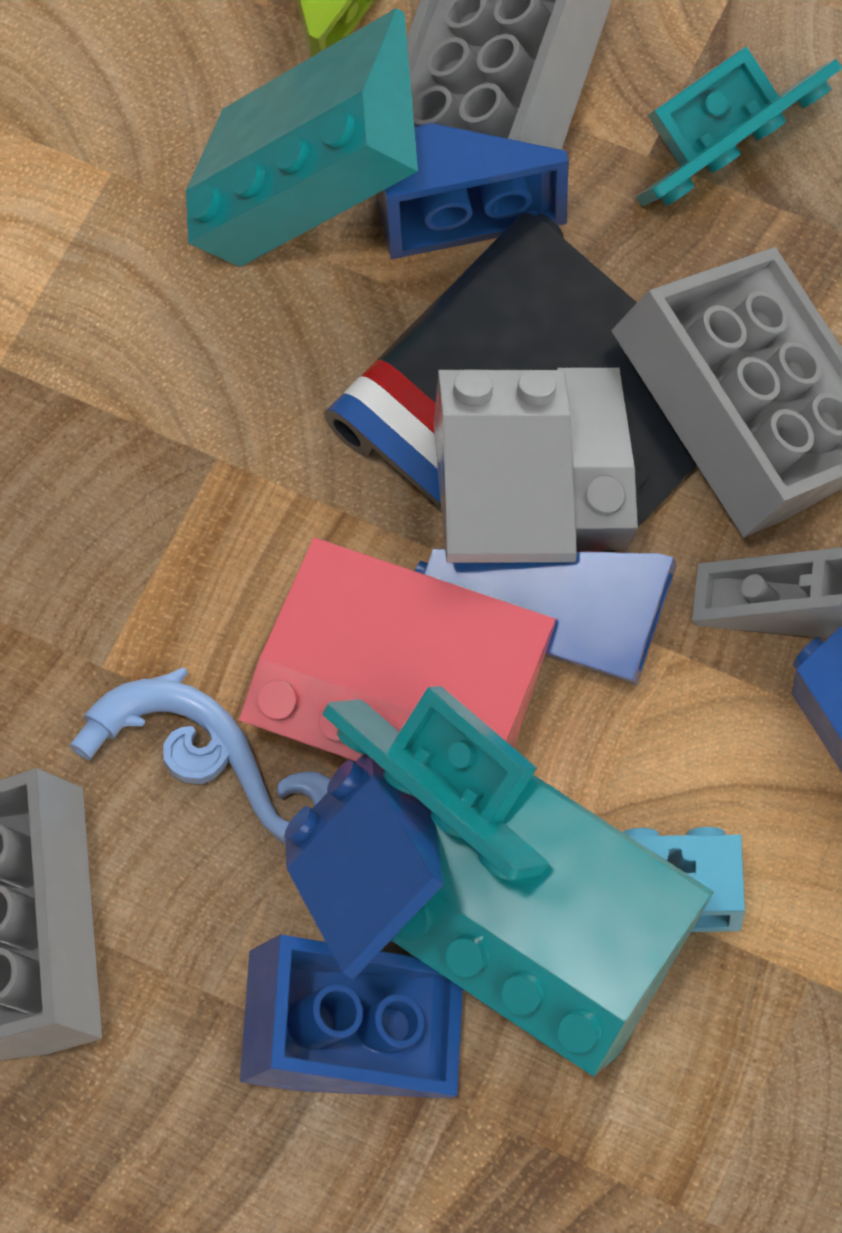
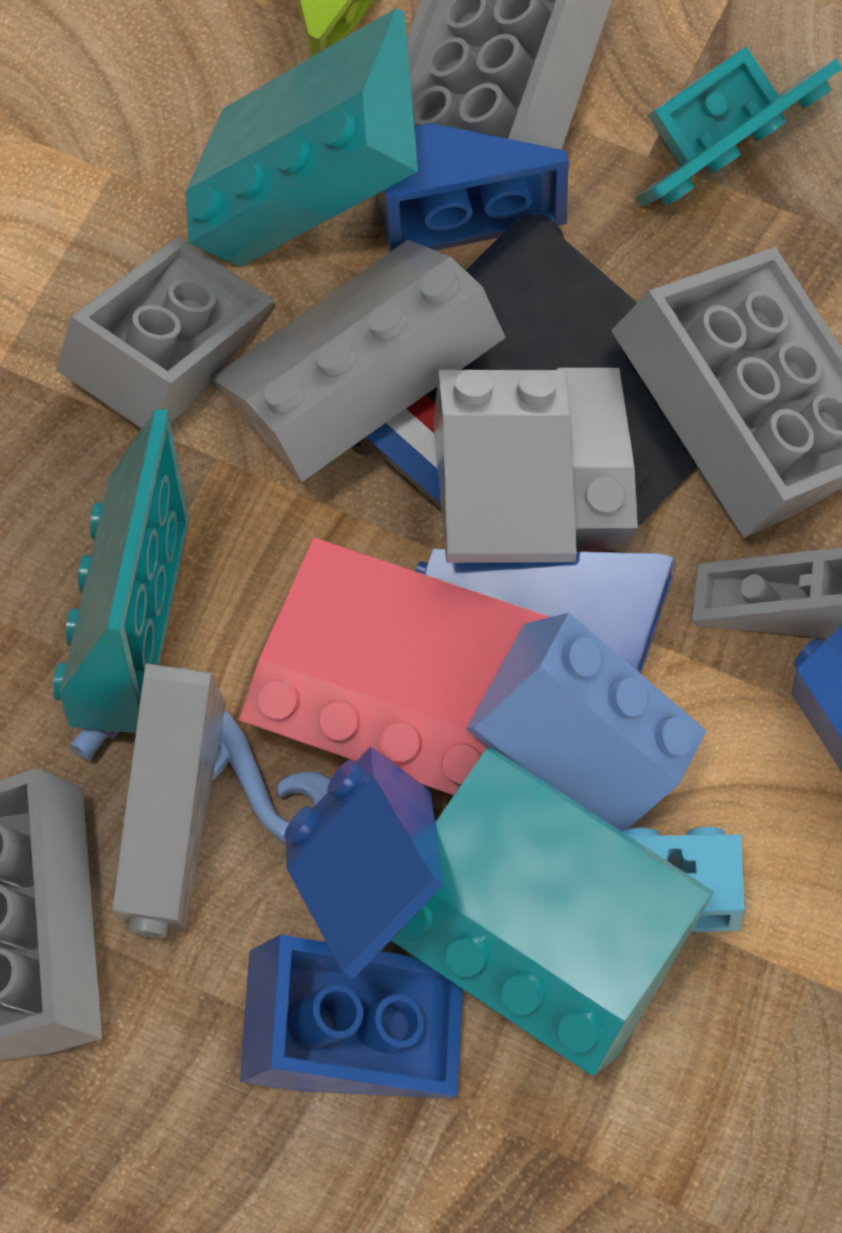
teal bracket [322,686,549,880] -> none
none -> teal slope [53,409,190,733]
none -> light grey slope [56,237,274,429]
none -> light grey slope [112,664,226,938]
none -> light grey slope [210,240,506,482]
none -> medium blue slope [466,613,707,832]

